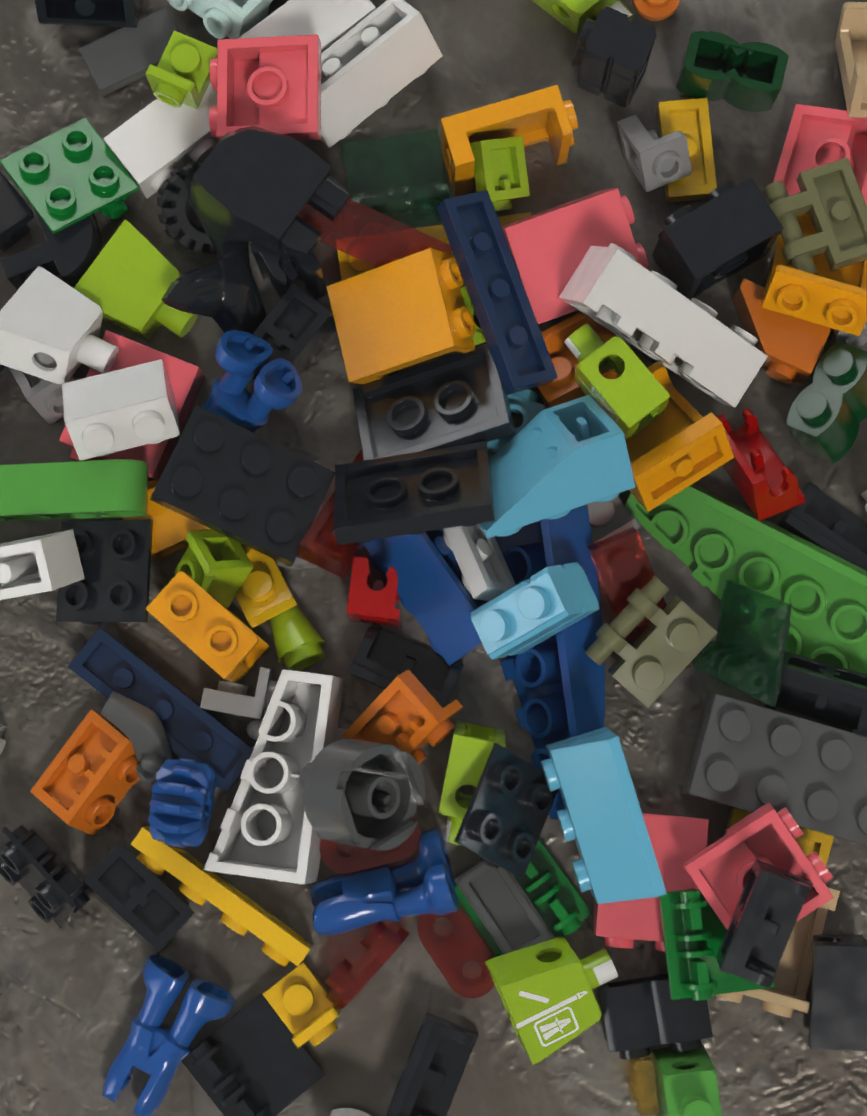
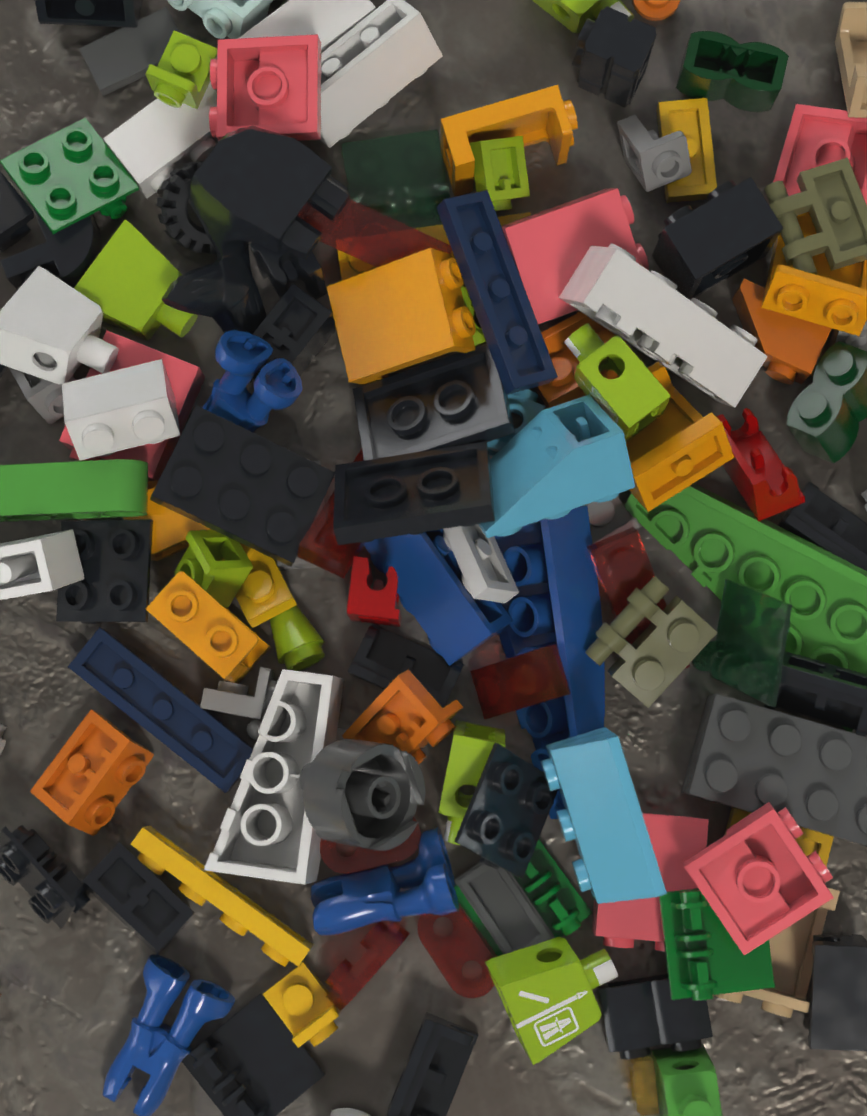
dark grey arm [101,691,173,784] -> none
blue gear [148,758,216,848] -> none
medium azure brick [471,562,599,660] -> none
black hinge [716,859,813,988] -> none
none -> clear red plate [471,644,571,720]

